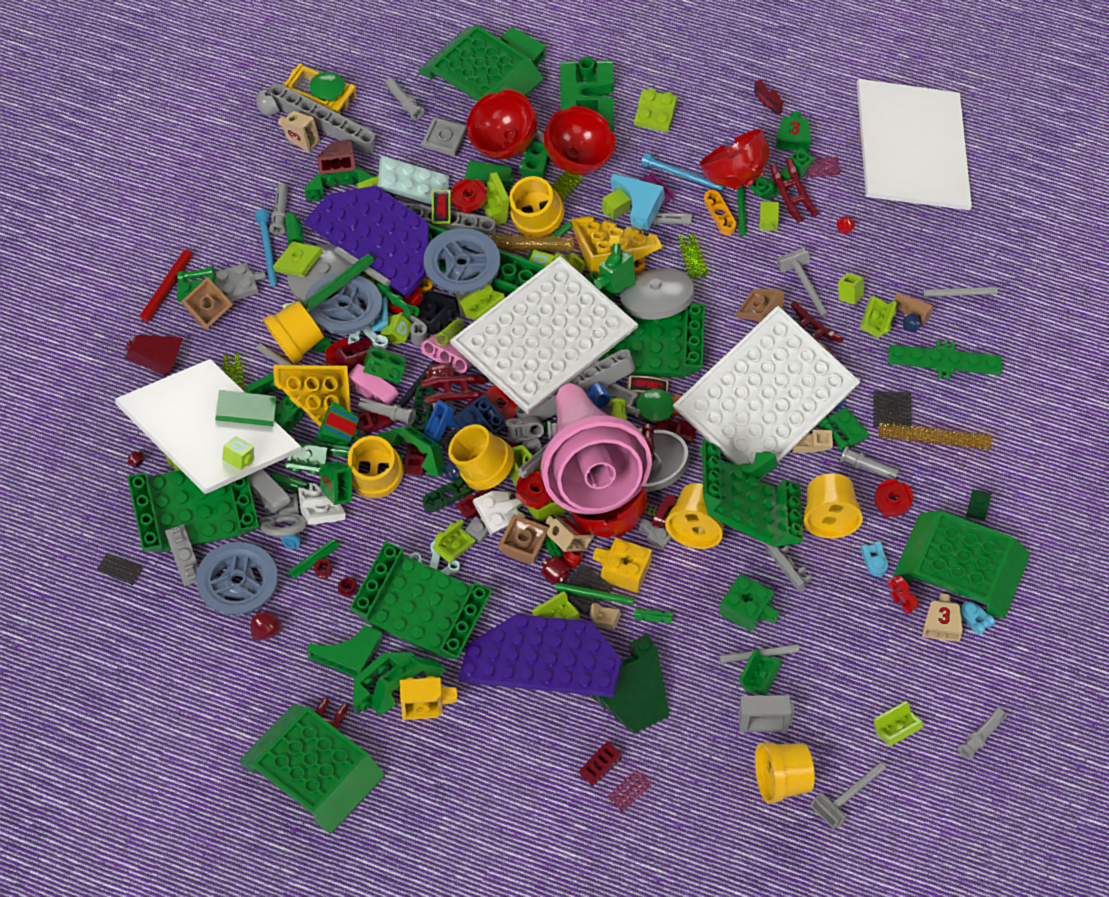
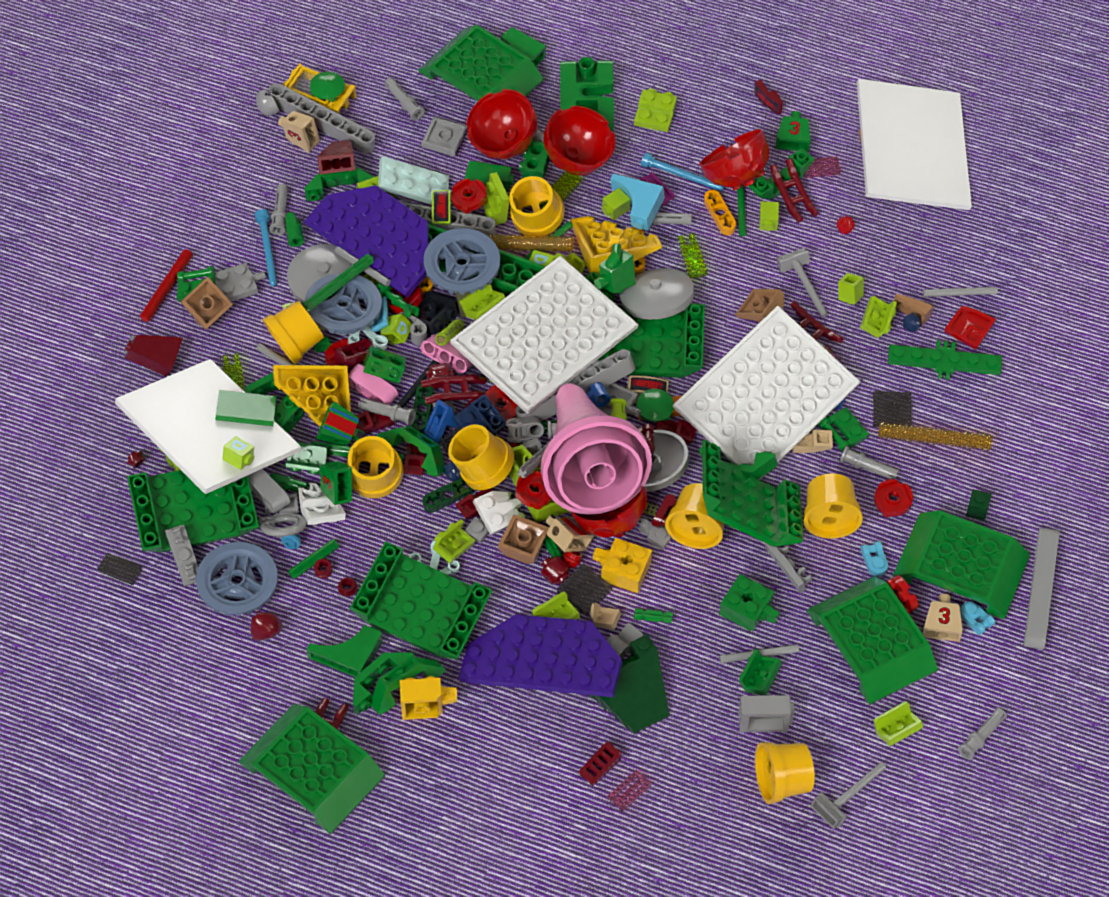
lime plate [273,241,323,277] -> none
green bar [555,582,634,605] -> none
none -> light grey panel [607,623,643,659]
none -> green slope [807,576,938,705]
none -> red plate [944,306,996,350]
none -> light grey beam [1023,527,1059,650]

